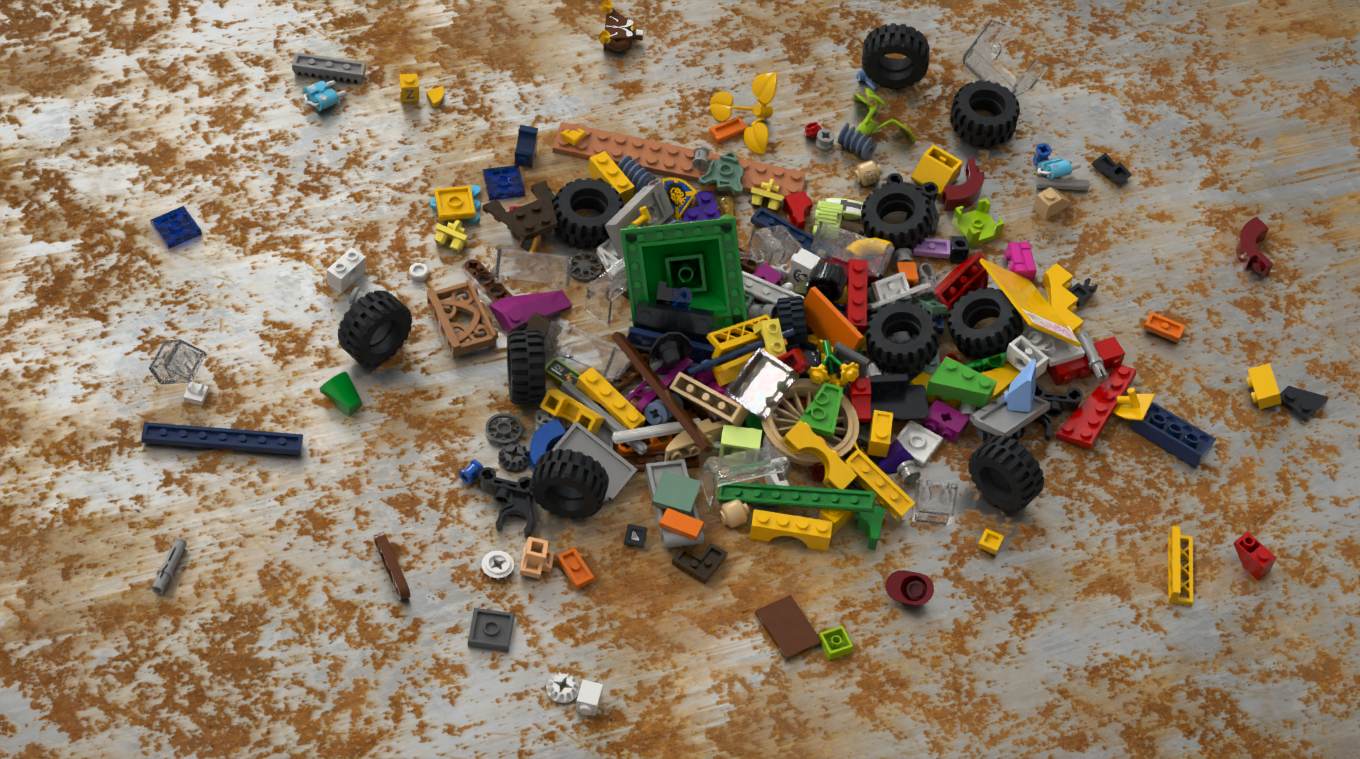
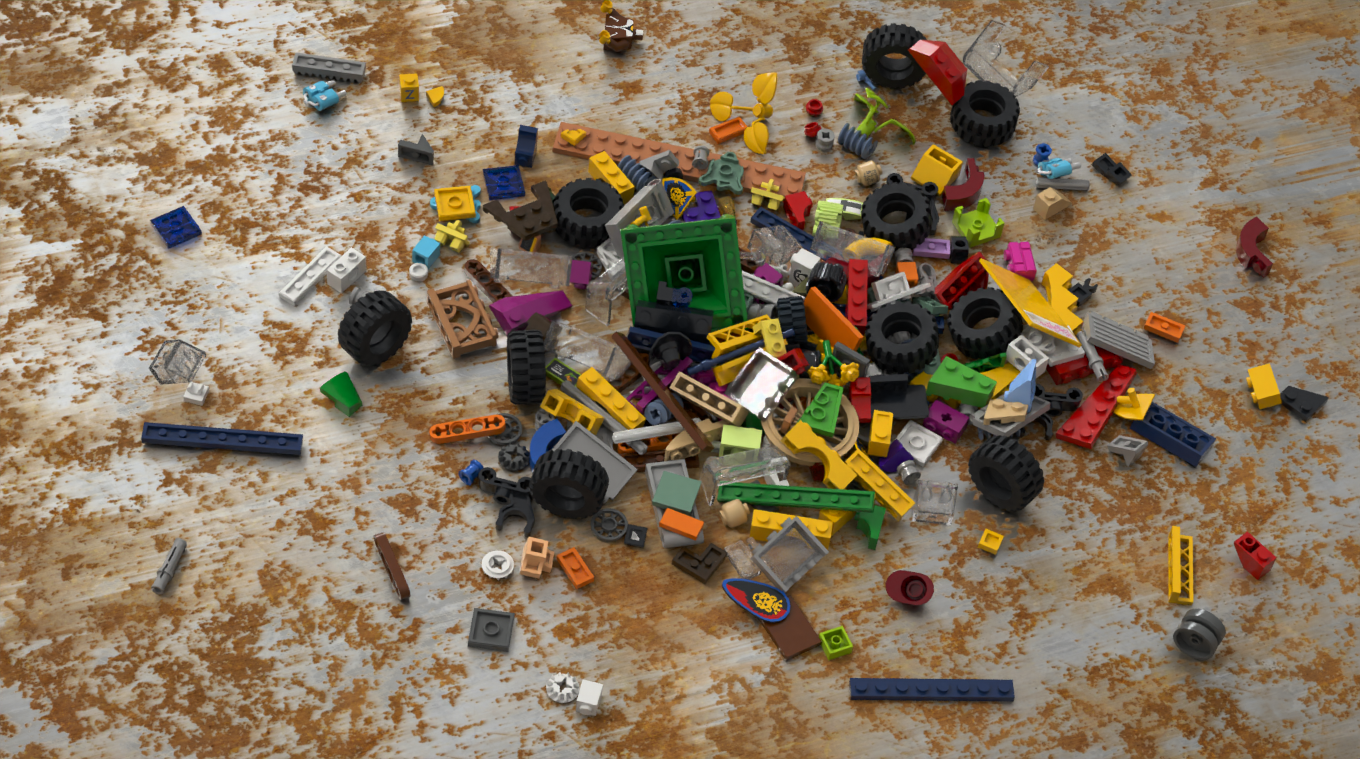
none -> white tile [279,246,341,306]
none -> dark grey slope [398,134,434,165]
none -> medium azure brick [412,235,440,269]
none -> orange beam [429,415,506,444]
none -> magenta brick [570,260,593,289]
none -> dark grey wheel [590,508,628,542]
none -> light grey slope [640,150,680,181]
none -> black tile [664,168,683,179]
none -> shield [722,578,791,623]
none -> clear plate [724,537,773,580]
none -> window [750,516,829,593]
none -> medium nougat tile [780,407,798,434]
none -> red plate [805,99,823,116]
none -> dark blue plate [849,678,1015,702]
none -> red wedge [908,40,967,105]
none -> tan wing [983,399,1028,425]
none -> light grey hinge [1084,310,1155,369]
none -> light grey slope [1107,435,1148,467]
none -> dark grey wheel [1173,609,1226,660]

